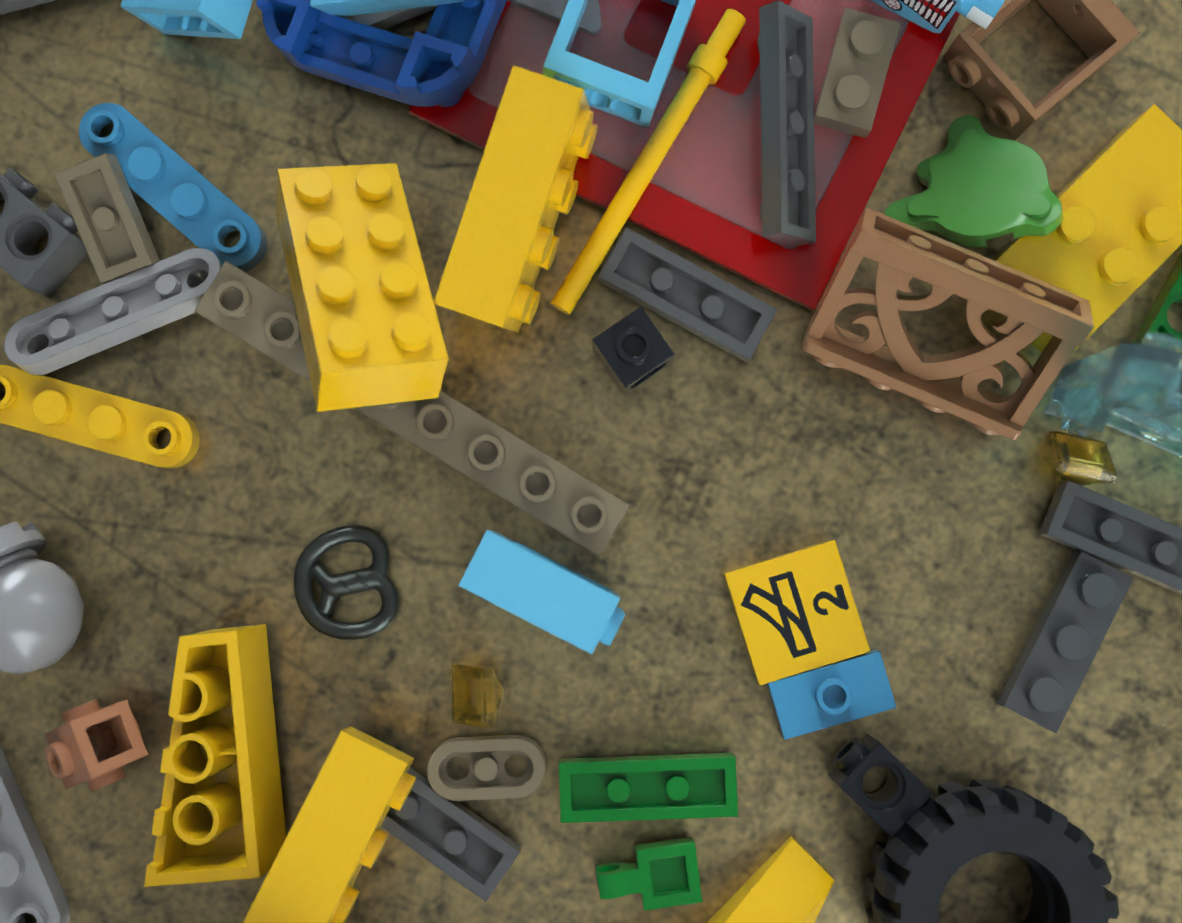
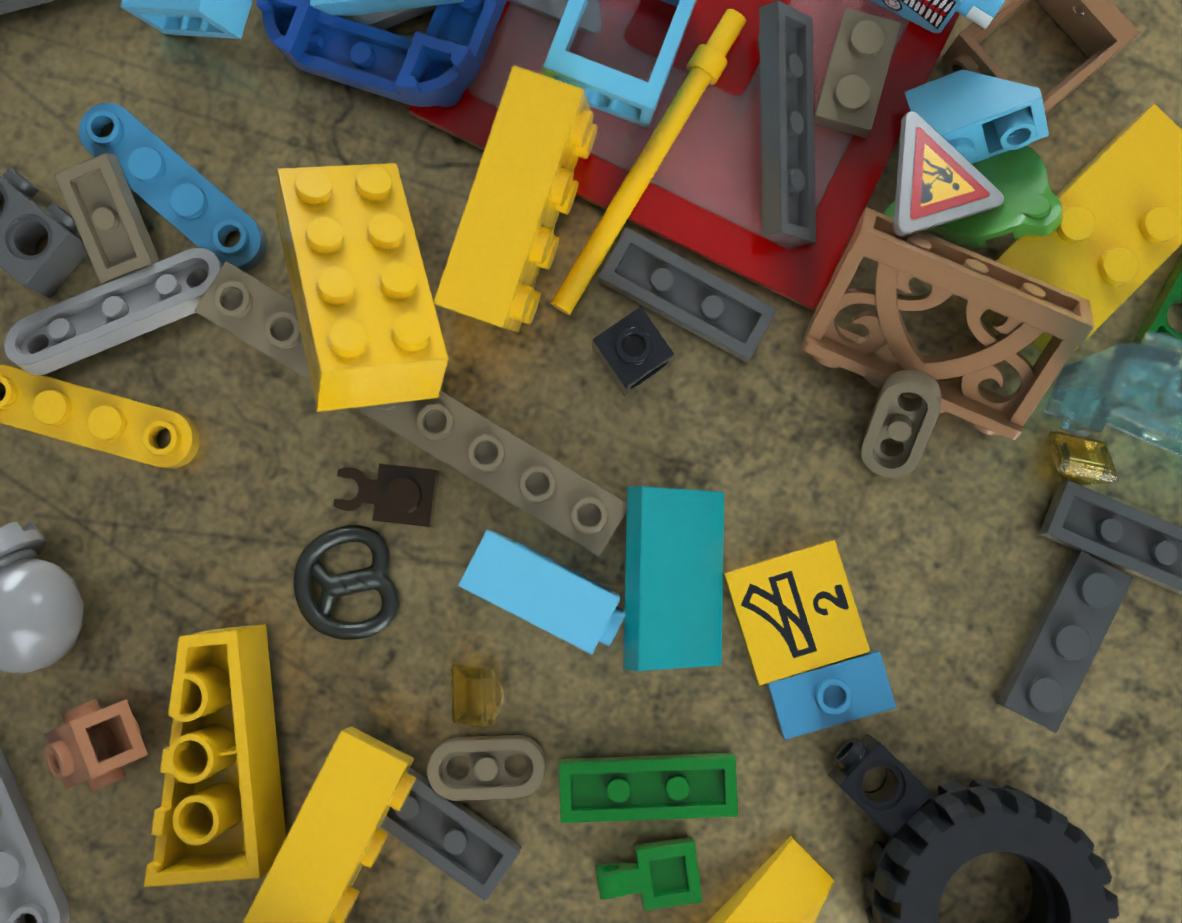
none -> dark brown plate [333,464,439,527]
none -> teal tile [623,486,724,671]
none -> dark tan plate [861,370,941,478]
none -> piece [893,111,1004,237]
none -> medium azure slope [905,69,1049,164]

